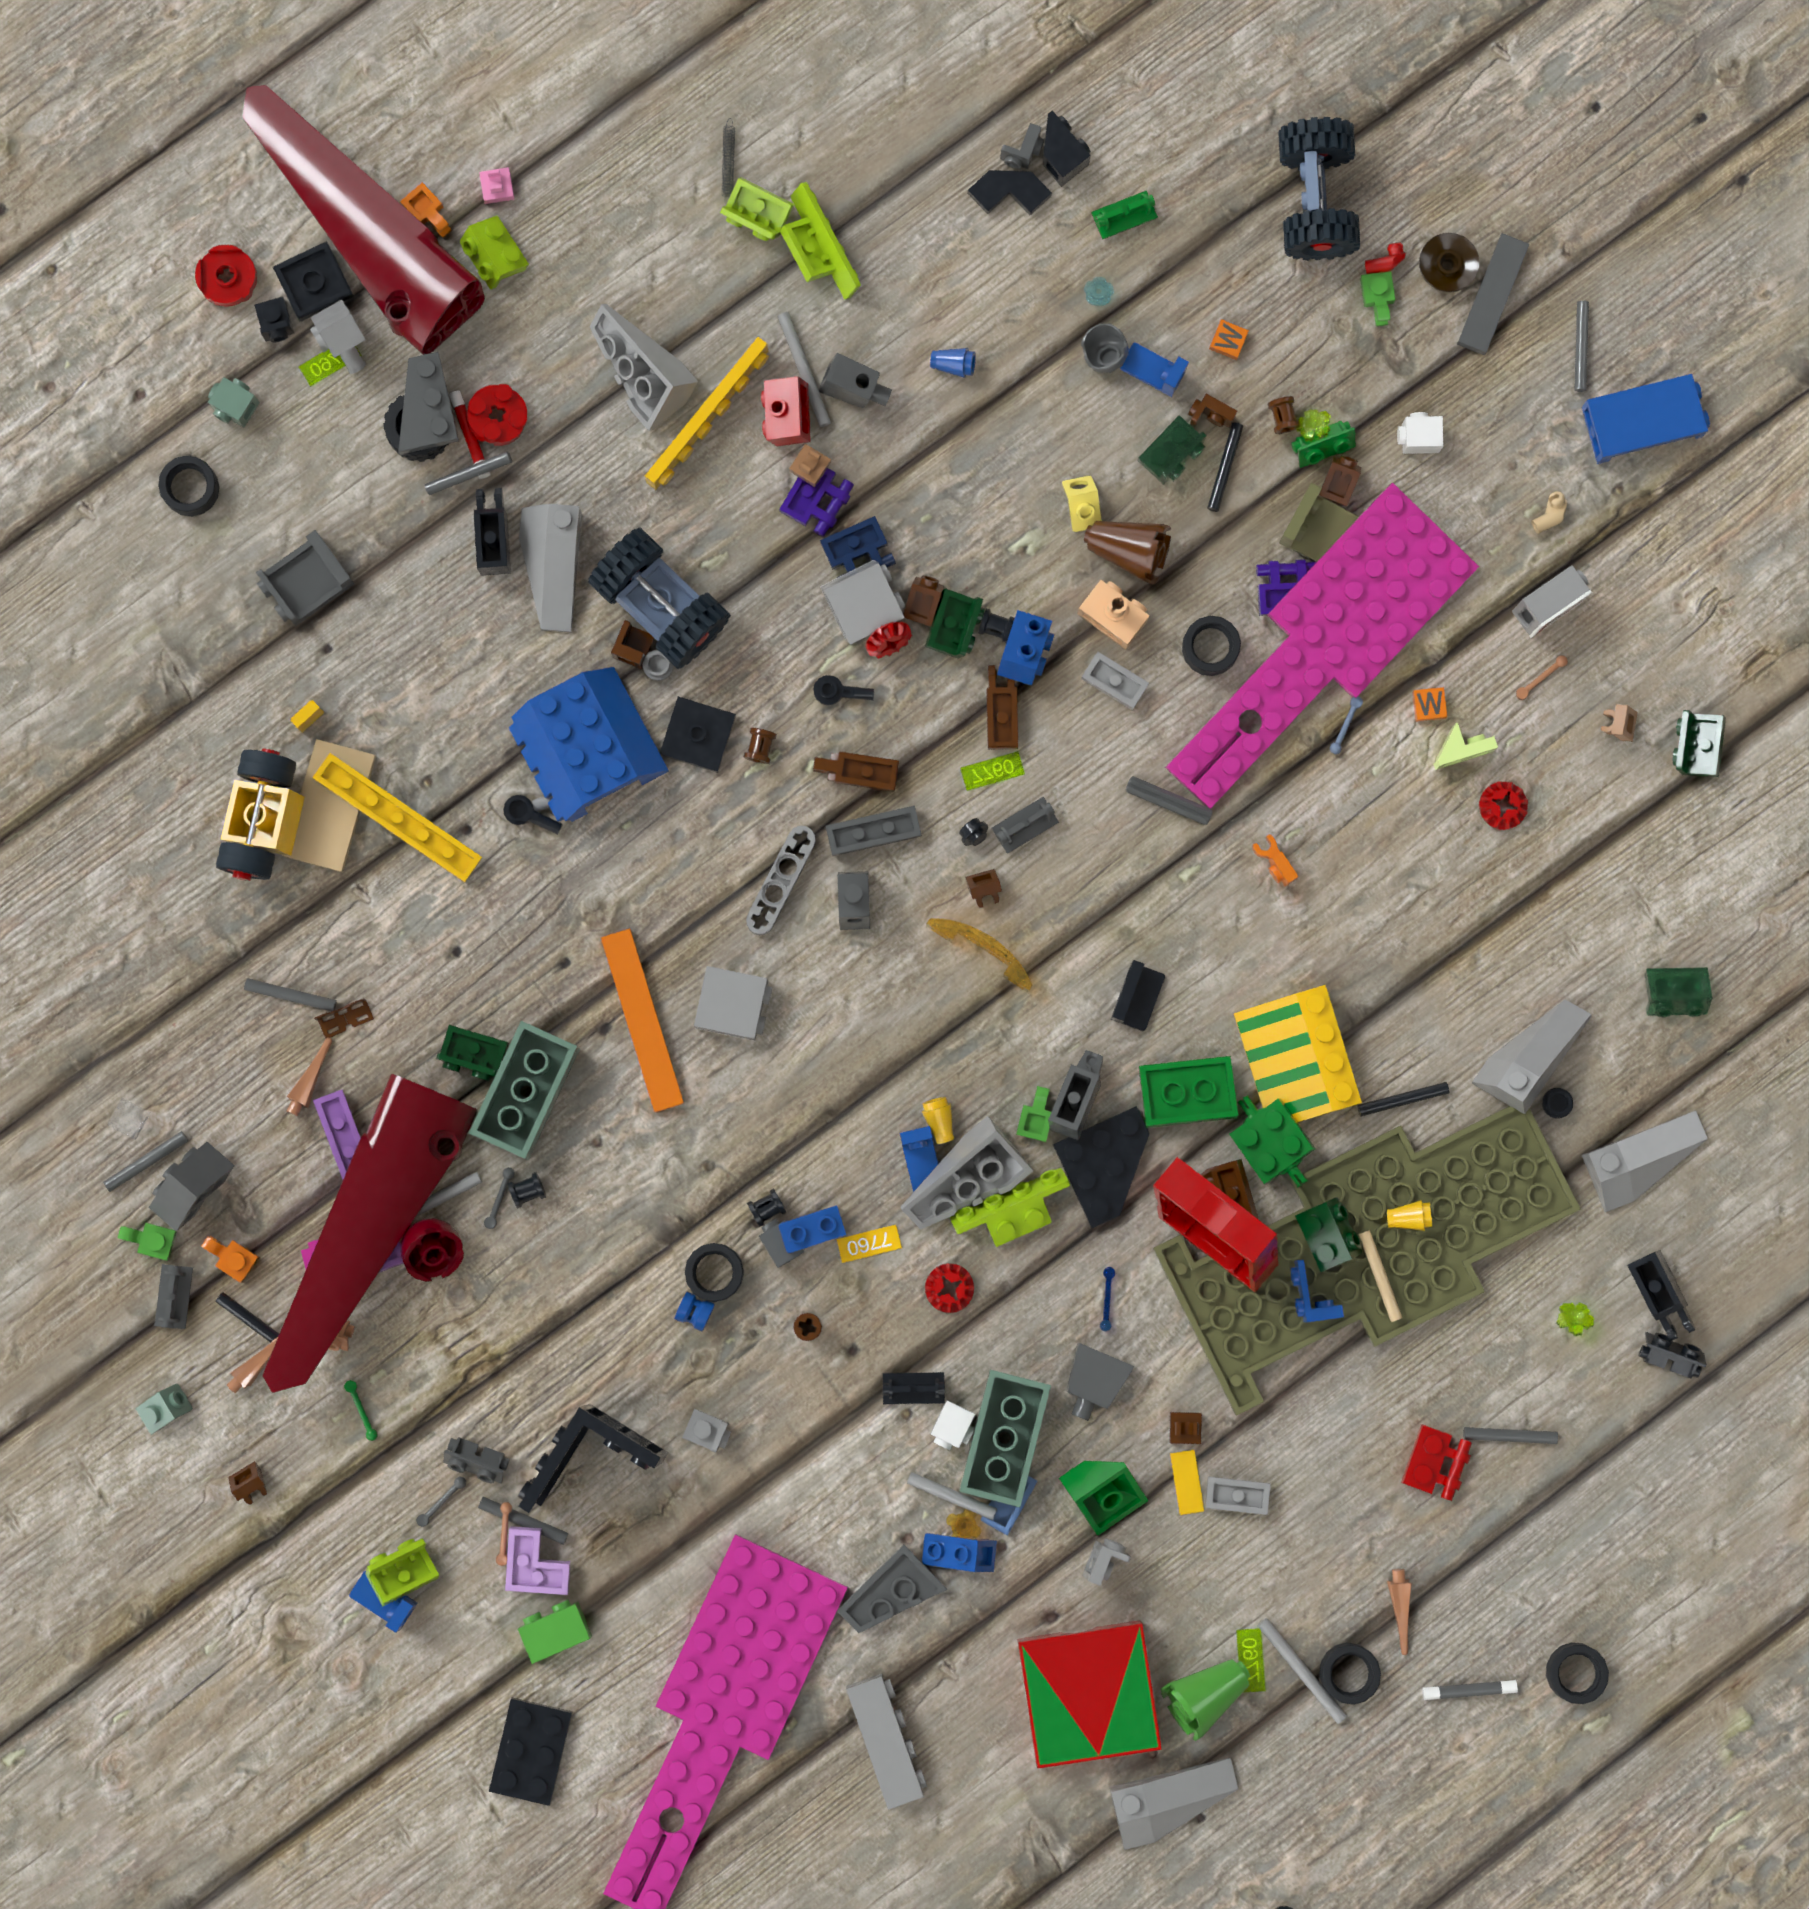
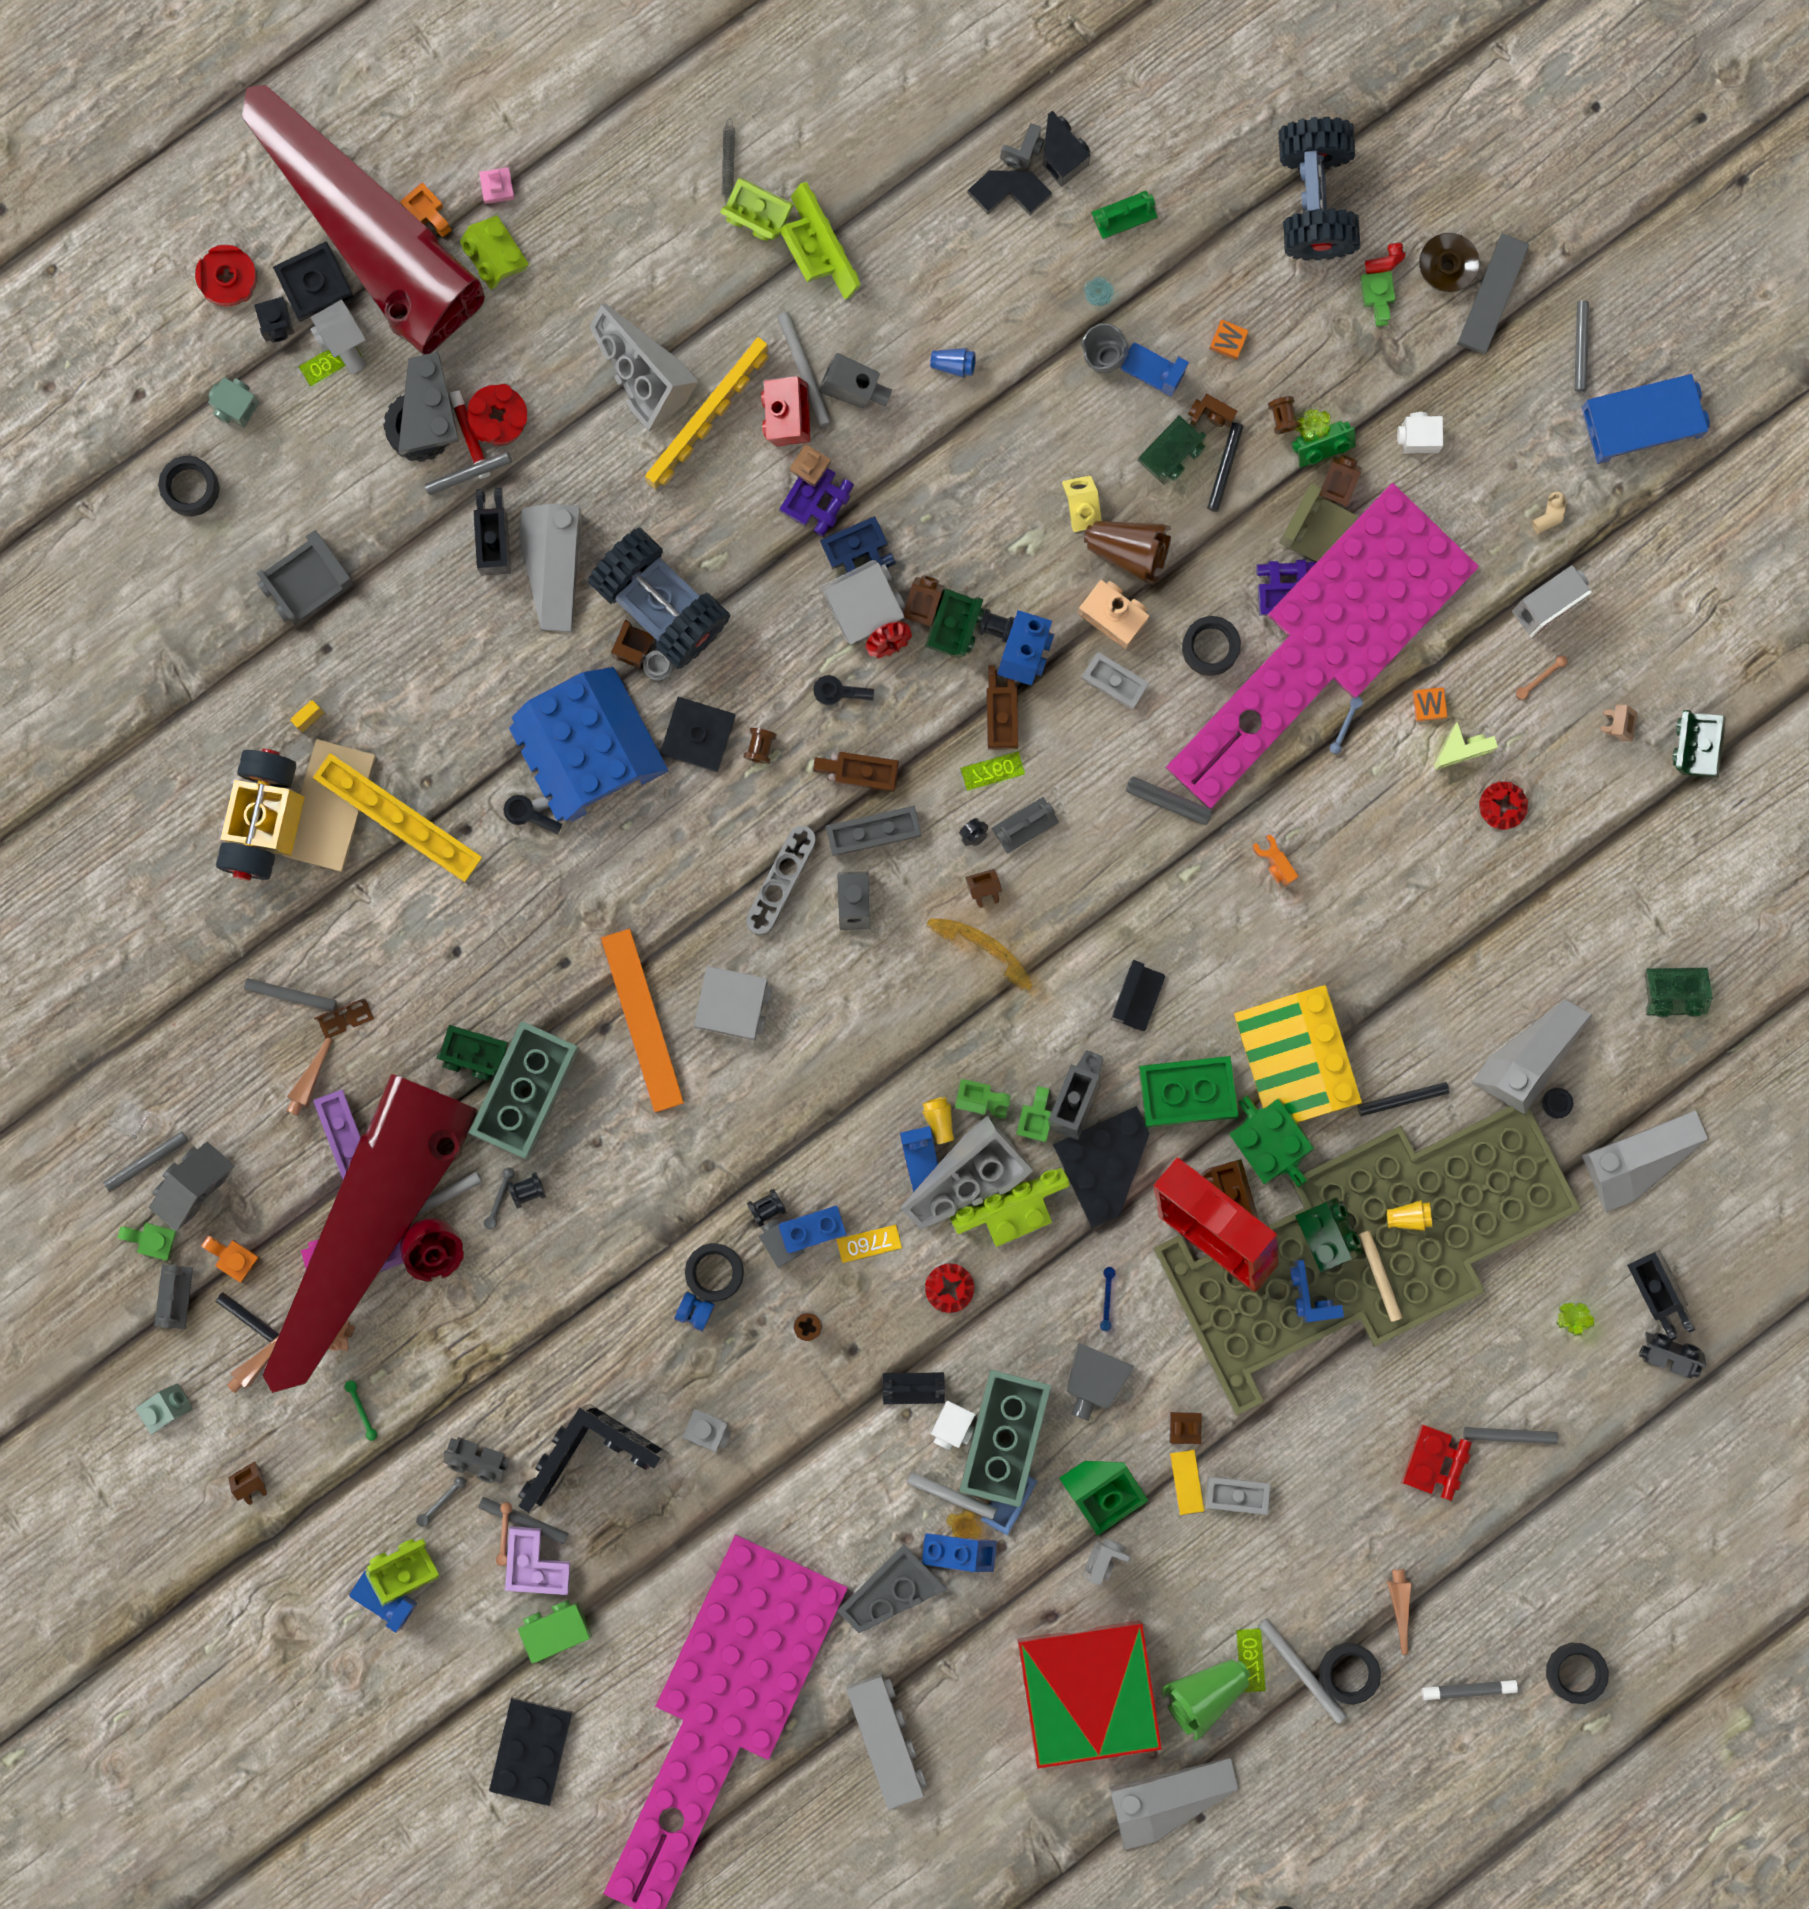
none -> bright green plate [955,1079,1011,1118]

